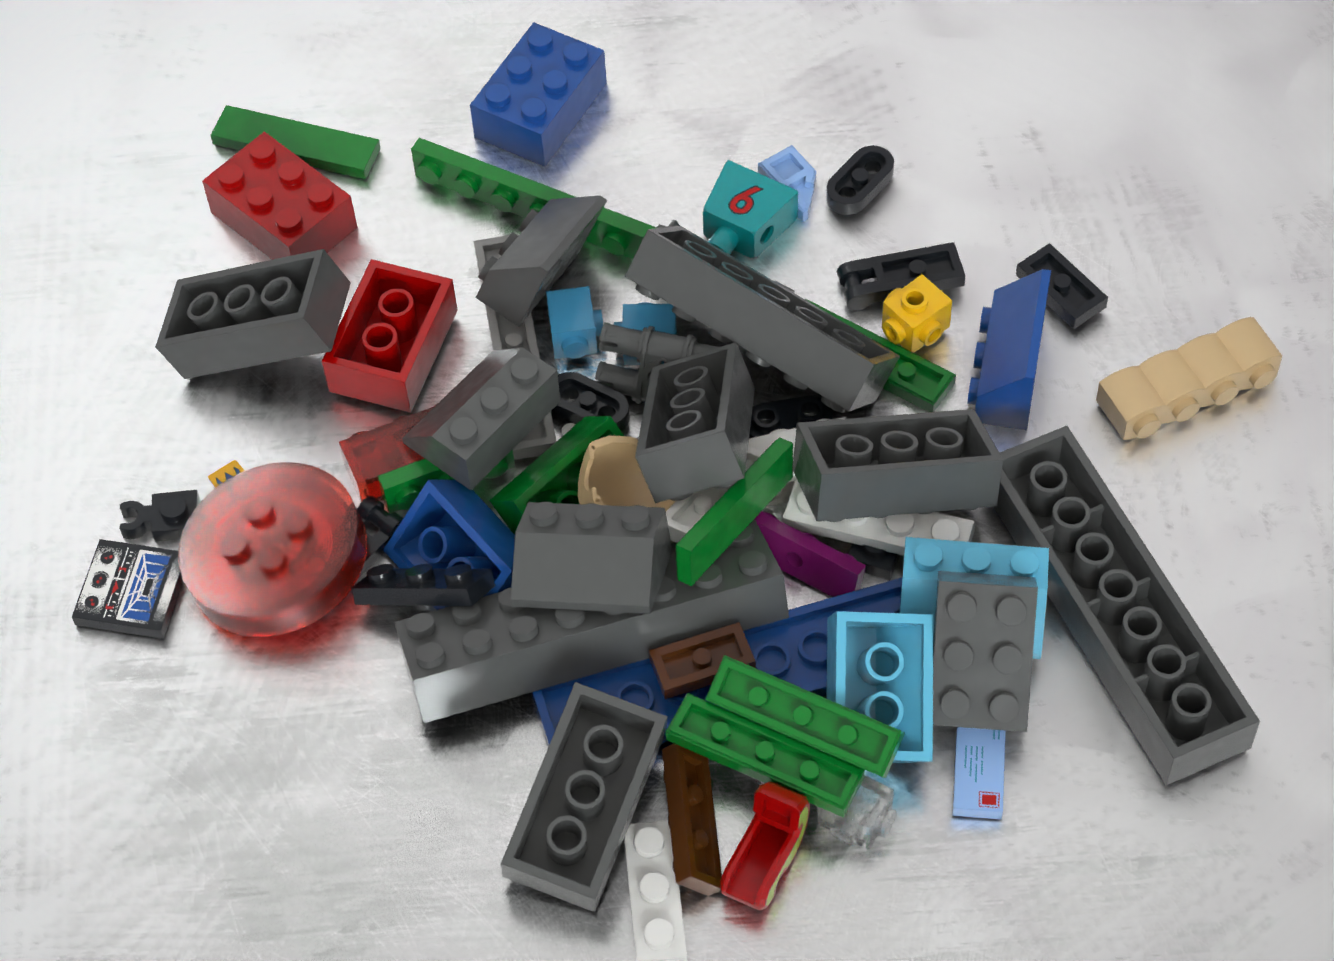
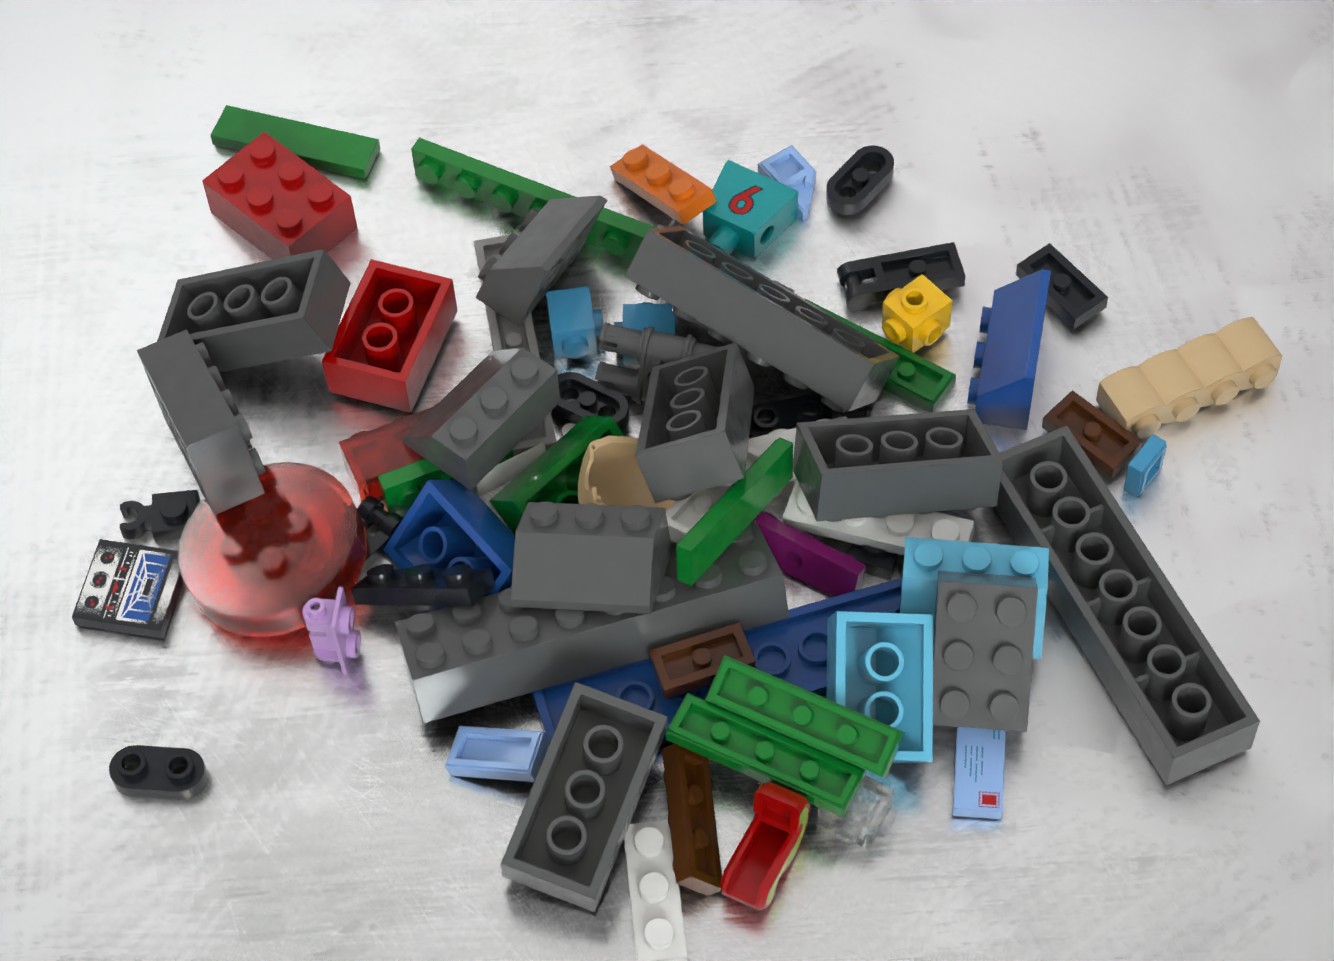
blue brick [470,22,607,167] -> none
none -> black plate [109,745,208,800]
none -> dark grey brick [137,329,266,515]
none -> lavender hinge [302,587,361,675]
none -> light blue tile [445,726,550,782]
none -> white sticker [476,443,546,496]
none -> orange plate [609,144,717,225]
none -> reddish brown plate [1042,390,1143,479]
none -> dark azure tile [1123,434,1167,497]

